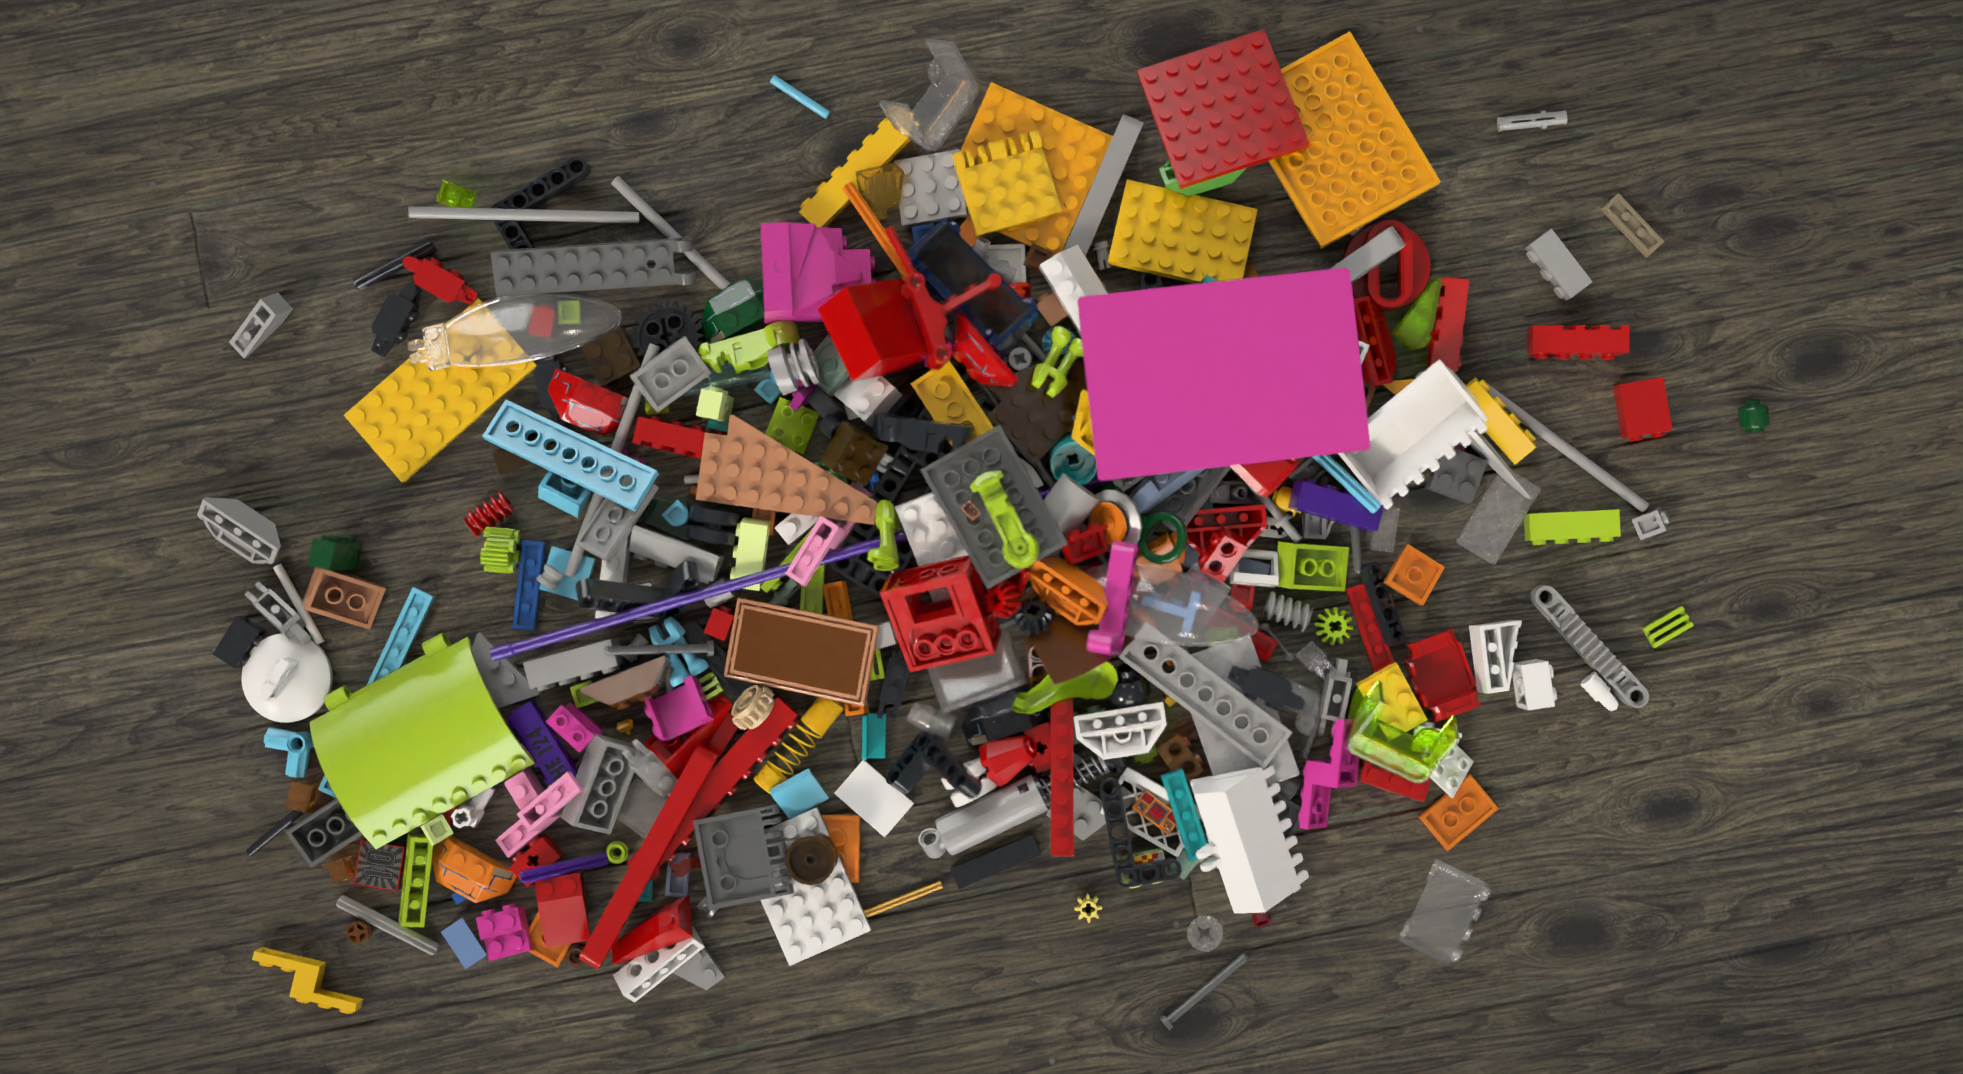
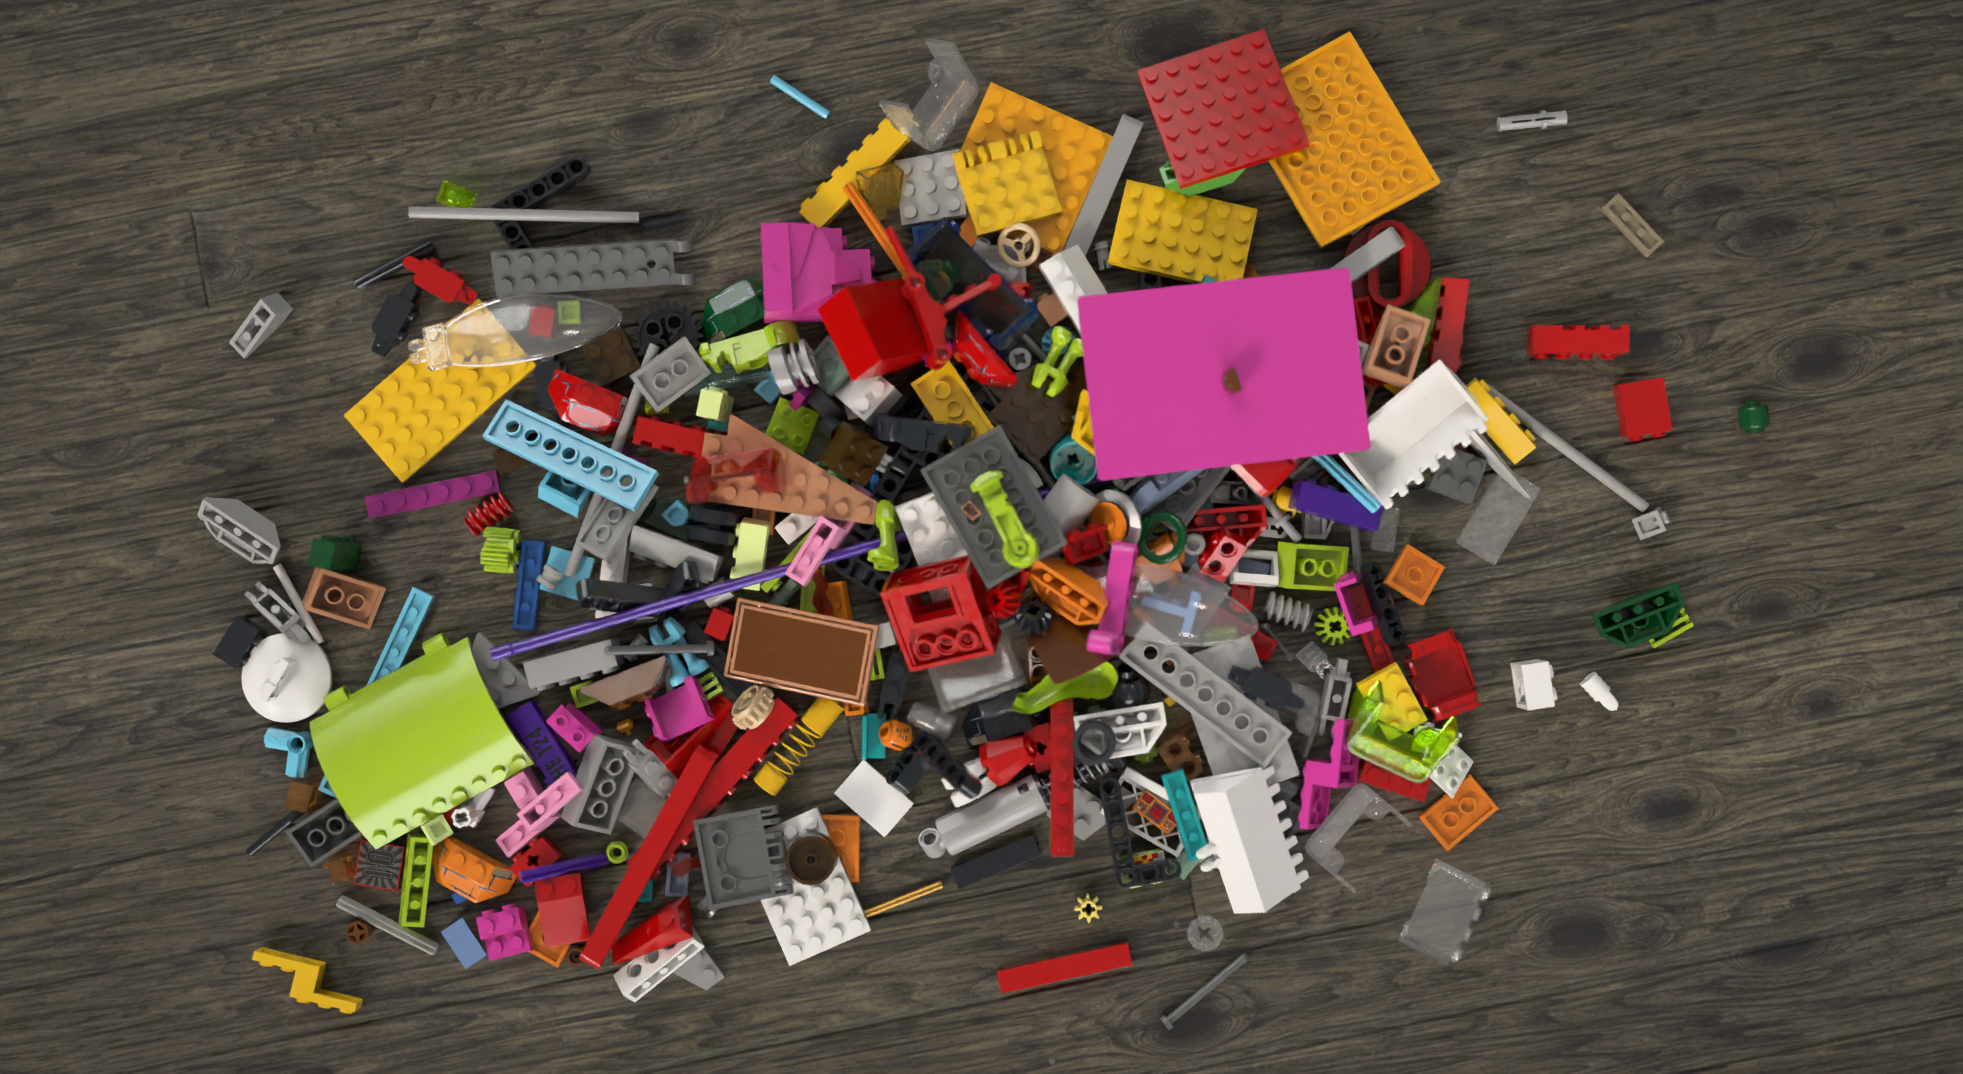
light grey piece [611,176,731,290] -> none
medium azure tile [769,768,829,819] -> none
dark red hinge [1252,911,1272,927] -> none
white wedge [1469,620,1522,694] -> none
lime brick [1524,509,1621,545] -> none
light grey brick [1525,228,1592,301] -> none
light grey gear [1530,585,1649,708] -> none
none -> magenta plate [365,470,502,519]
none -> clear red windscreen [686,448,787,504]
none -> clear red hair [812,565,833,616]
none -> orange head [879,719,913,751]
none -> wing [916,257,962,303]
none -> tan piece [997,223,1041,268]
none -> red tile [997,942,1133,993]
none -> black tyre [1072,720,1116,765]
none -> light grey plate [1184,533,1205,556]
none -> reddish brown plate [1221,368,1242,395]
none -> clear windscreen [1305,784,1412,893]
none -> dark pink panel [1334,571,1379,636]
none -> nougat slope [1362,305,1431,388]
none -> dark green wedge [1591,583,1685,648]

